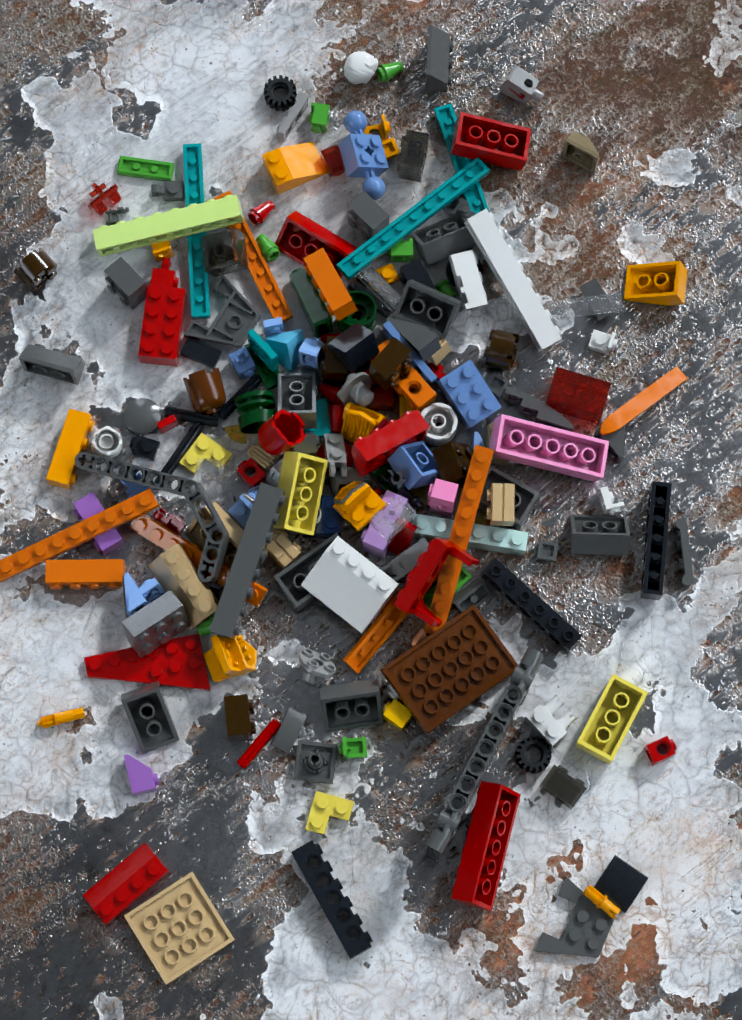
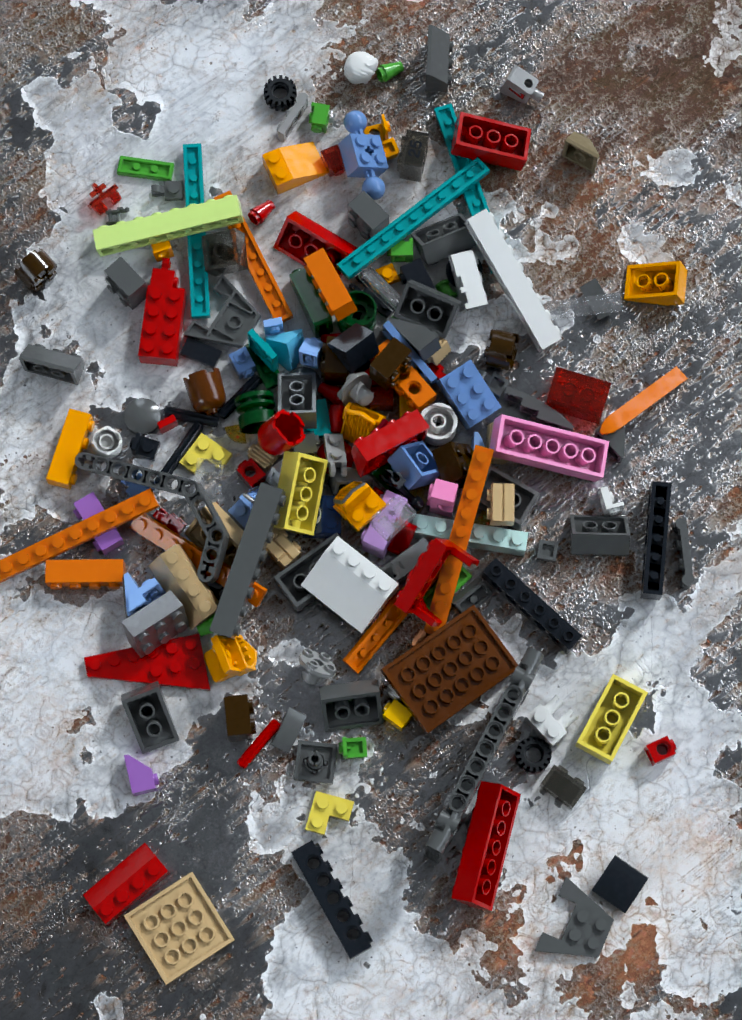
light orange piece [37,707,85,729] -> none
bright green cone [256,234,280,261] -> none
dark grey plate [443,197,475,218] -> none
light orange axle [583,885,621,919] -> none
white bracket [588,329,618,355] -> none

